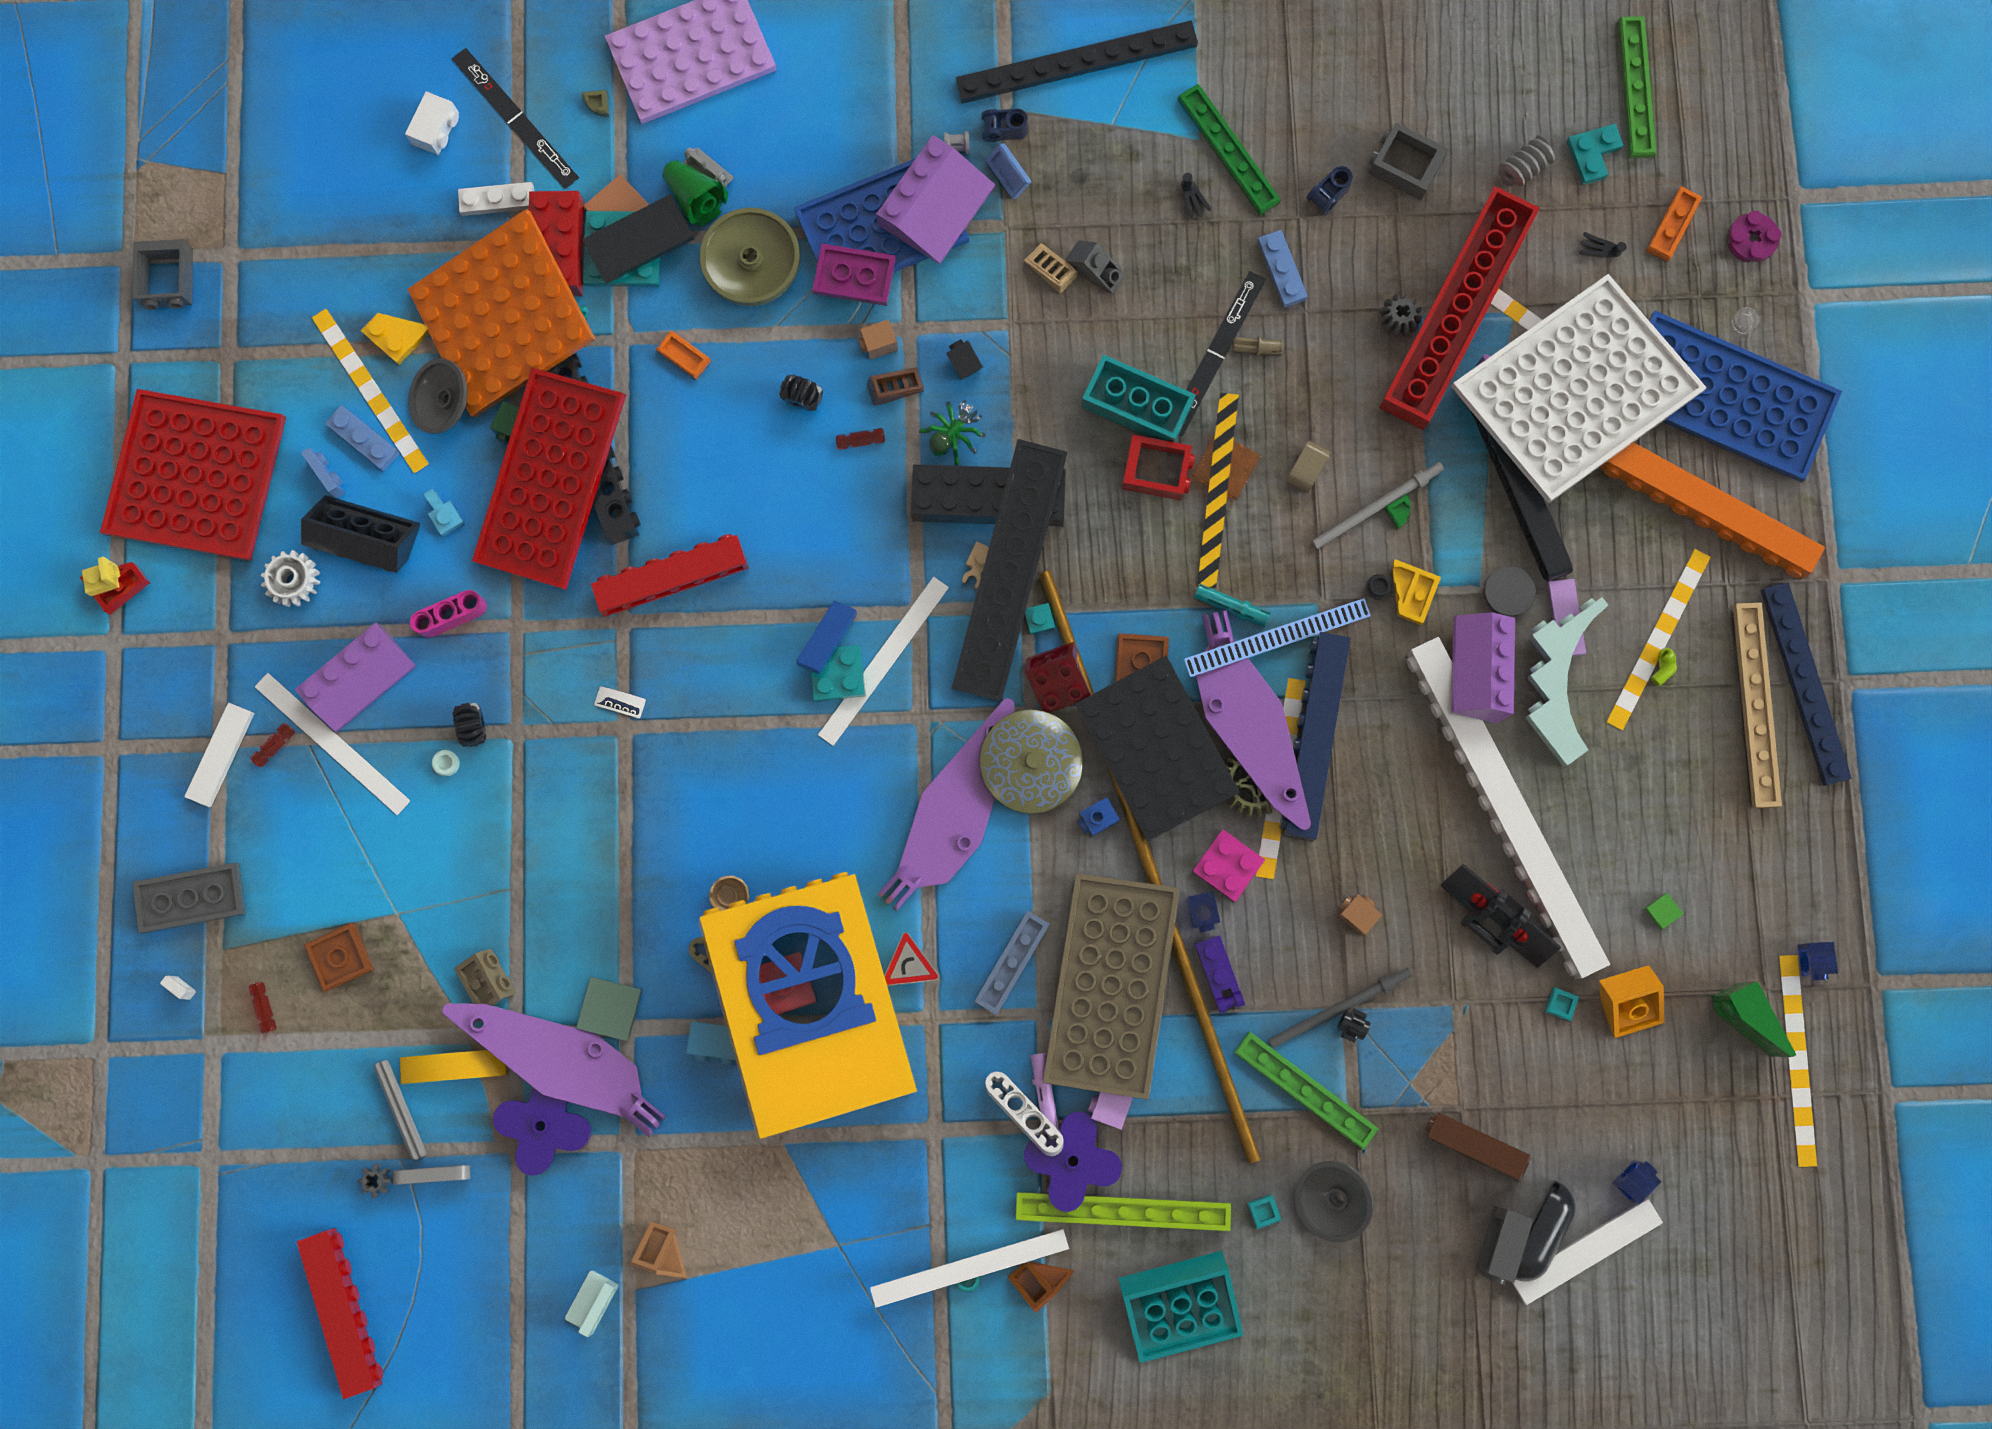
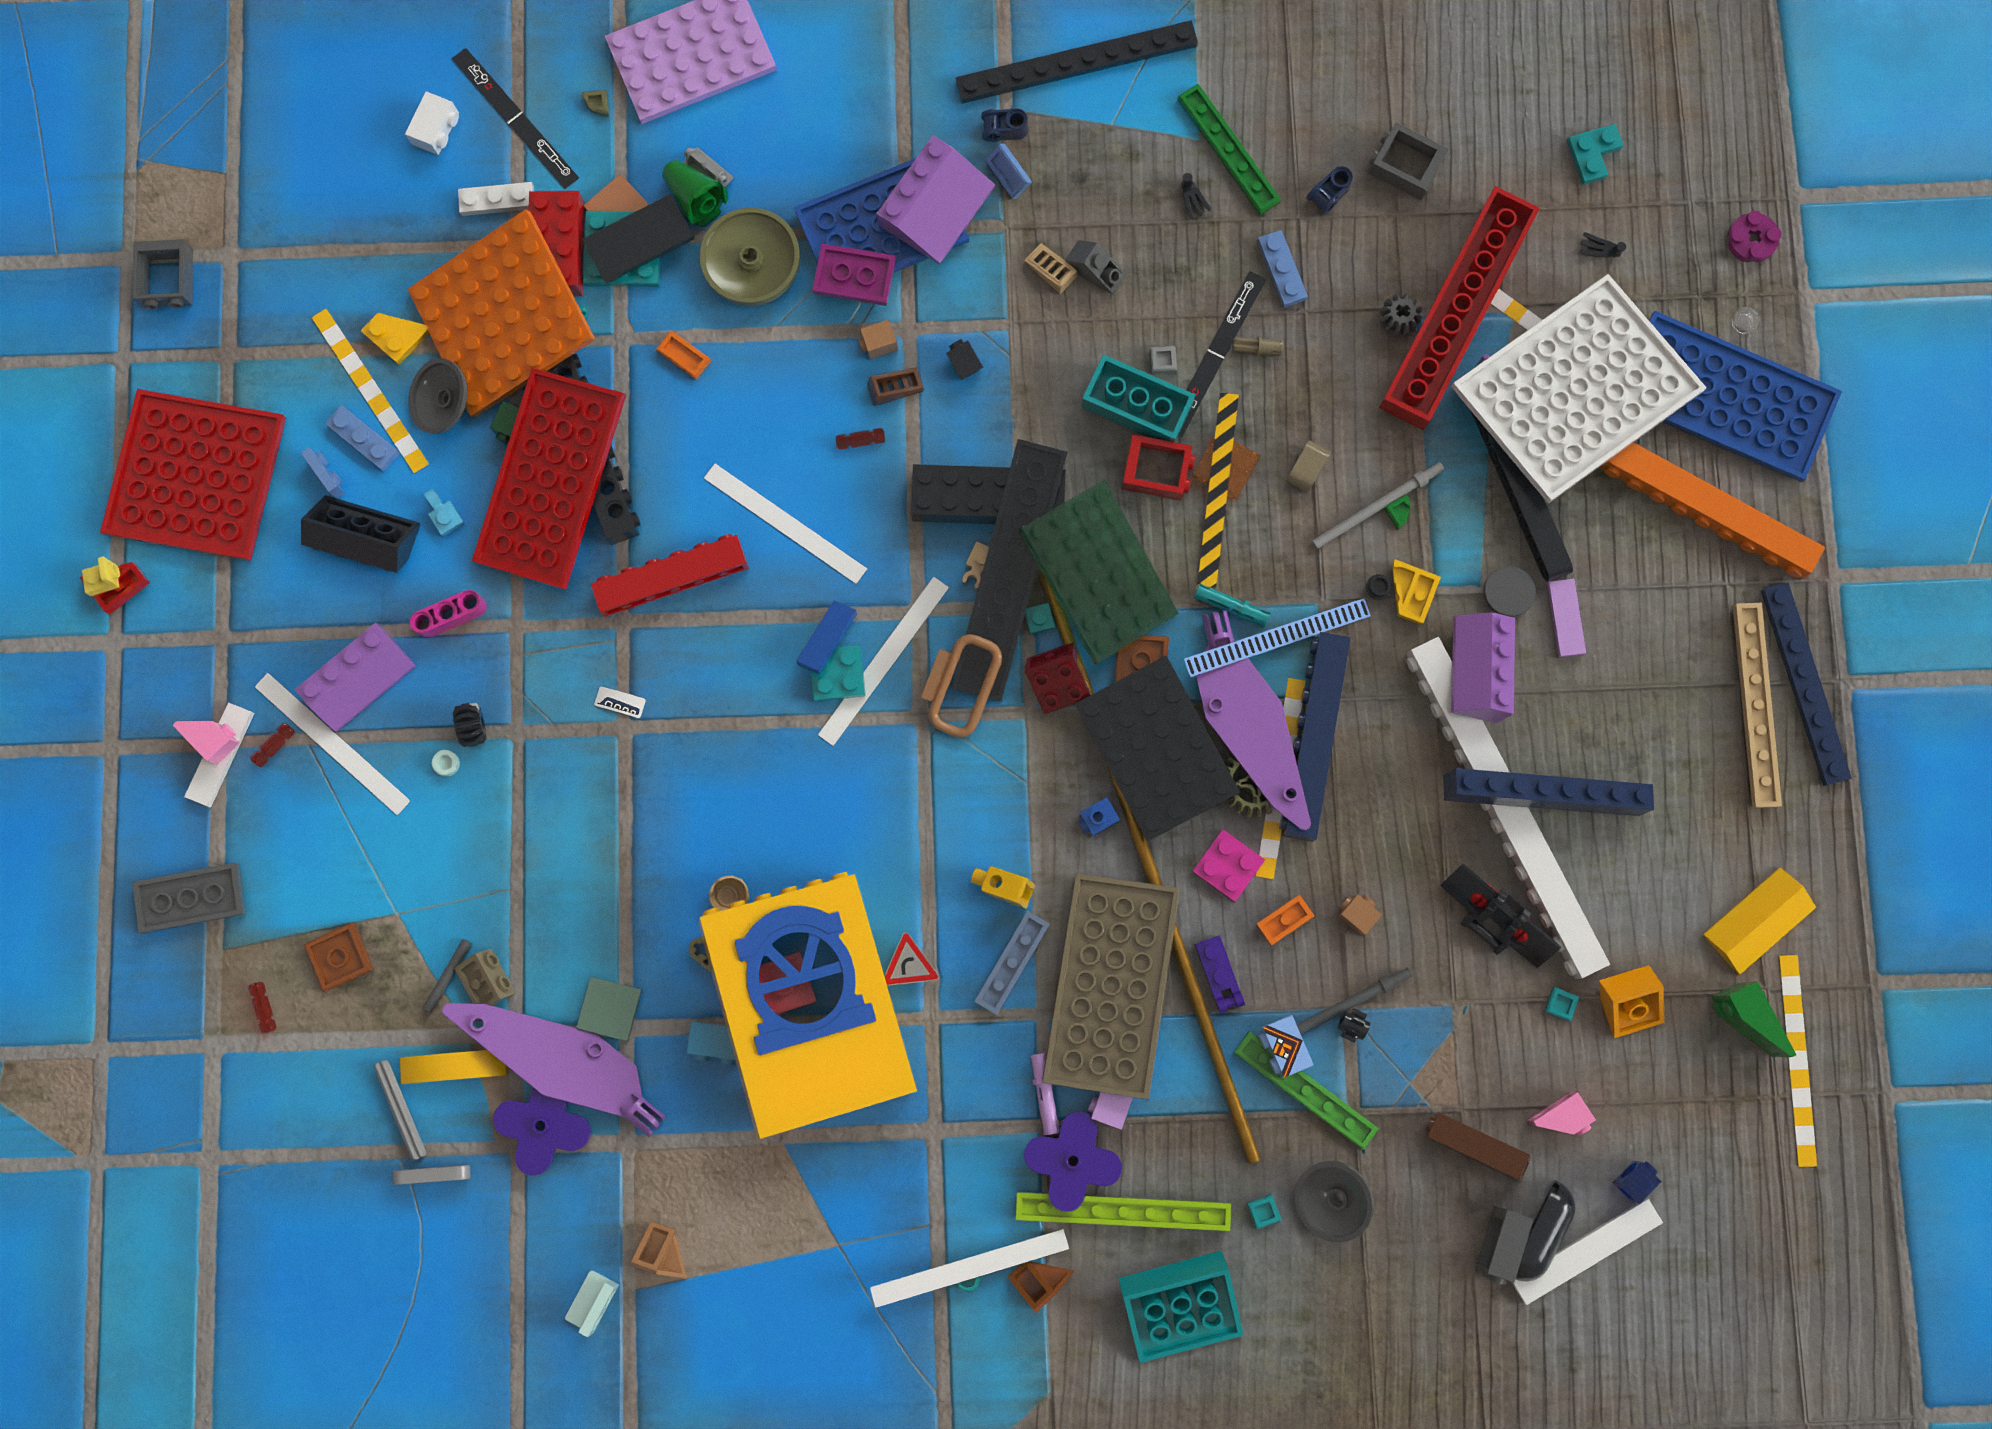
white tile [160,976,196,1000] -> none
white gear [261,550,320,607] -> none
red brick [296,1228,383,1400] -> none
dark grey gear [357,1163,393,1198] -> none
black gear [779,375,823,411] -> none
medium lavender wing [877,698,1014,912] -> none
animal [919,400,986,466] -> none
light grey bush [944,131,970,154] -> none
olive dish [979,710,1083,814] -> none
white beam [985,1072,1063,1156] -> none
clear blue brick [1186,891,1220,933] -> none
light grey piece [1498,135,1555,187] -> none
light aqua arch [1525,597,1608,767] -> none
sticker [1607,549,1711,731] -> none
bright green tile [1618,16,1656,158] -> none
bright green tile [1644,893,1683,930] -> none
orange tile [1646,186,1703,262] -> none
lime arm [1650,648,1677,687] -> none
clear blue brick [1798,942,1838,981] -> none
none -> bright pink slope [173,721,240,765]
none -> dark grey bar [423,939,472,1013]
none -> white sticker [704,464,867,584]
none -> medium nougat bar [921,634,1002,738]
none -> yellow torso [971,866,1035,909]
none -> clear green plate [1018,479,1179,665]
none -> light grey tile [1150,346,1177,374]
none -> orange plate [1256,894,1314,946]
none -> brick [1258,1015,1313,1078]
none -> dark blue brick [1443,768,1654,816]
none -> bright pink slope [1527,1092,1596,1136]
none -> yellow slope [1702,867,1816,975]

